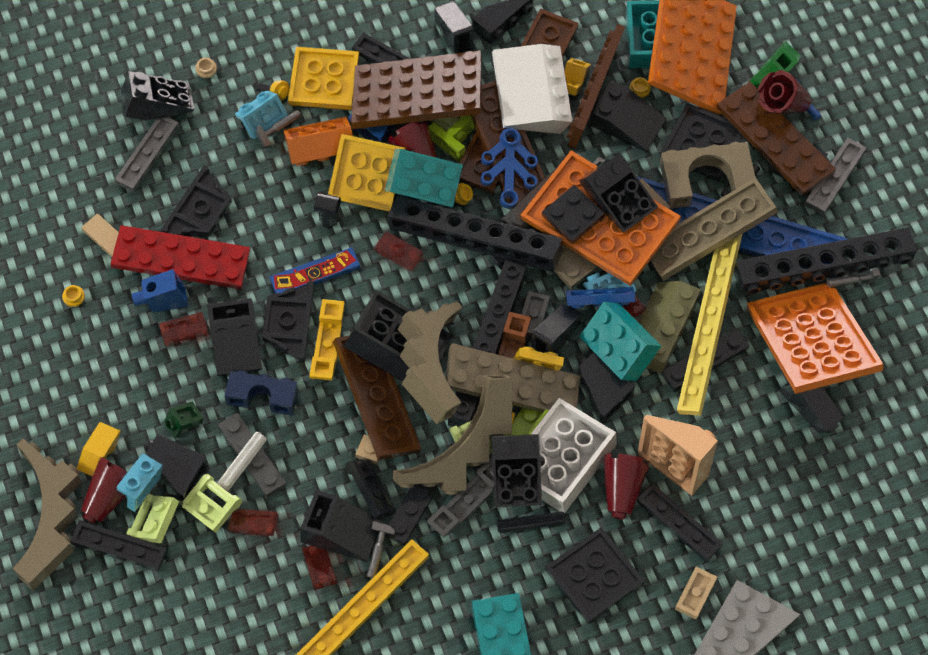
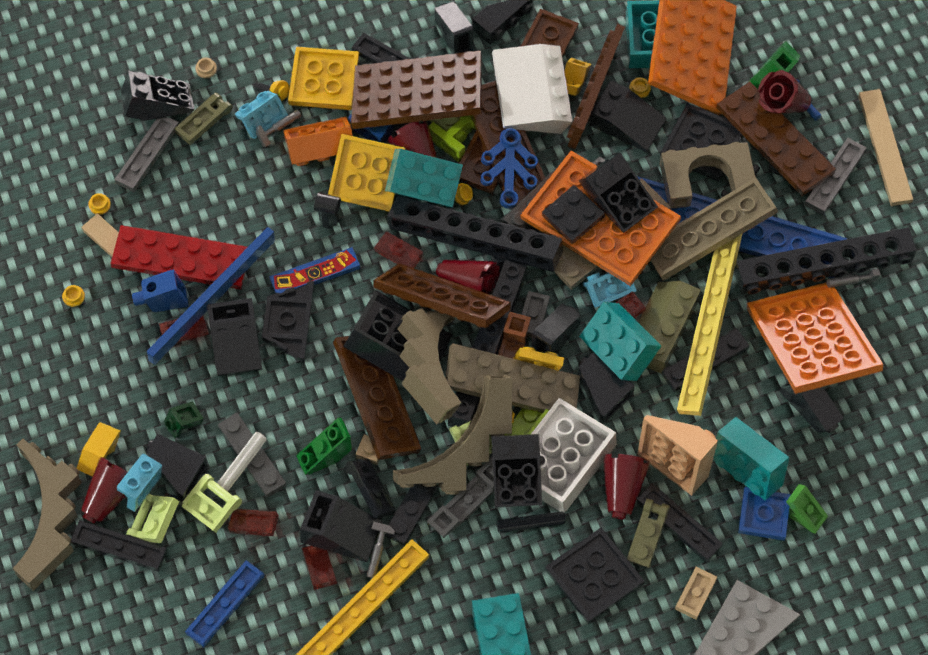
black wing [161,165,232,236] -> none
dark blue arch [224,371,299,416] -> none
yellow slope [309,299,345,381] -> none
blue plate [566,287,635,308] -> none
none -> yellow plate [88,193,111,215]
none -> blue tile [147,227,275,365]
none -> olive plate [175,93,233,145]
none -> blue tile [185,560,265,648]
none -> green slope [296,418,352,475]
none -> reddish brown plate [373,263,511,328]
none -> dark red cone [436,260,500,295]
none -> olive plate [627,498,670,569]
none -> teal brick [713,417,789,501]
none -> blue plate [738,487,791,541]
none -> bright green slope [786,484,828,534]
none -> tan tile [858,89,913,206]

